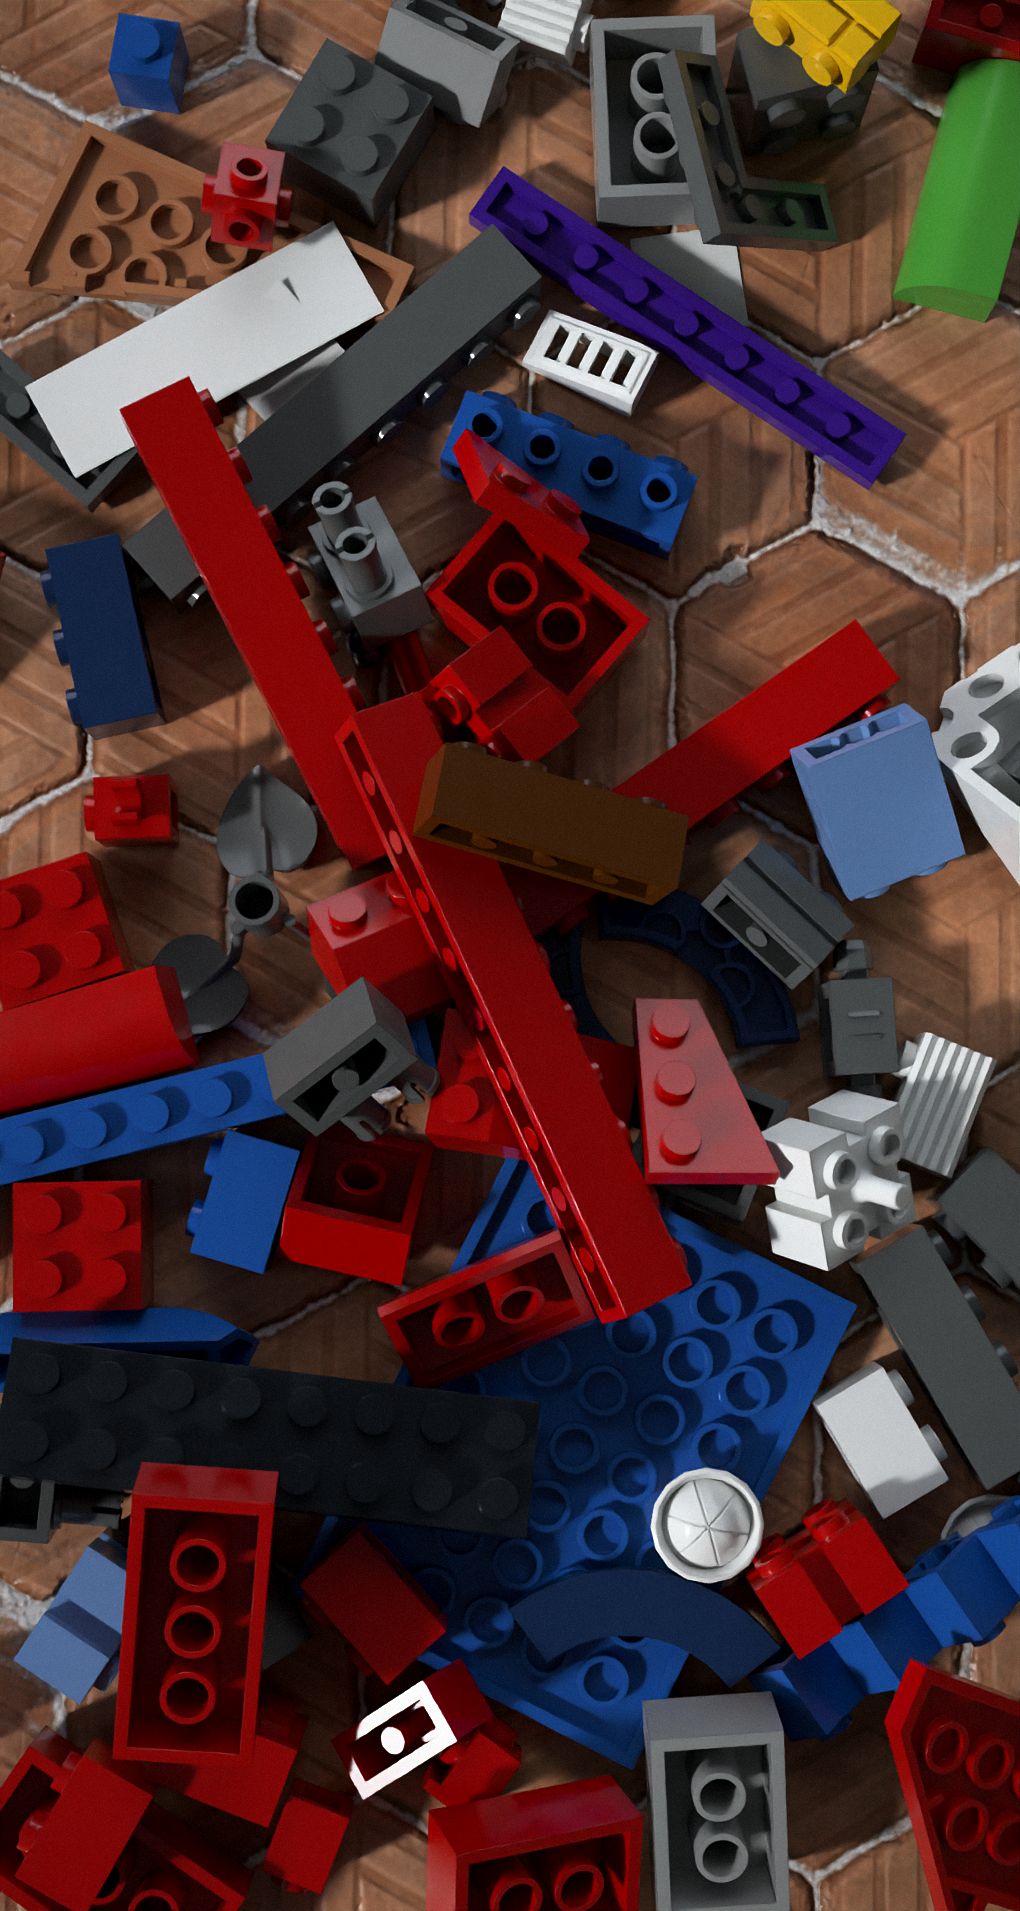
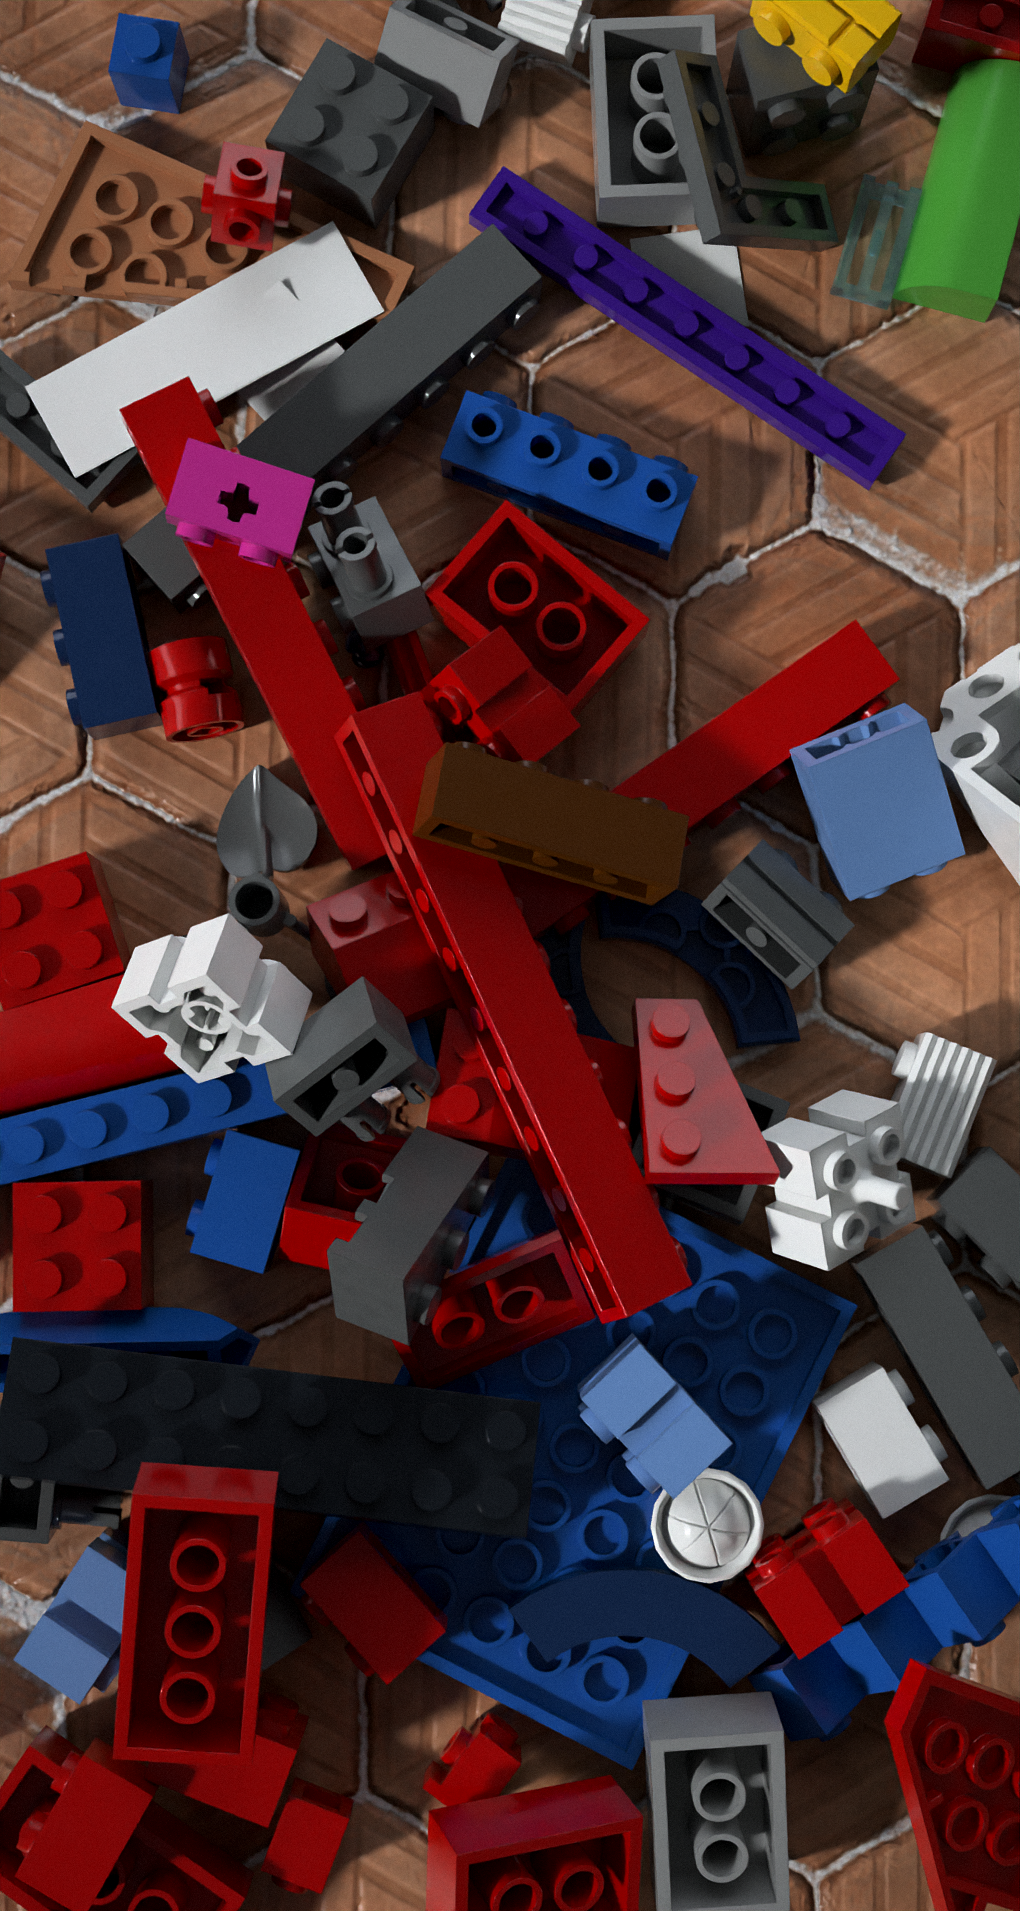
red brick [84,774,179,848] -> none
red brick [330,1657,494,1800] -> none
red wing [452,428,591,559] -> none
white slope [522,309,659,418] -> none
dark grey piece [817,939,899,1099] -> none
none -> white brick [111,913,313,1083]
none -> red wheel [148,636,244,743]
none -> dark pink brick [165,437,315,568]
none -> dark grey wedge [327,1126,496,1346]
none -> medium blue brick [577,1333,732,1499]
none -> clear light blue tile [829,173,922,310]

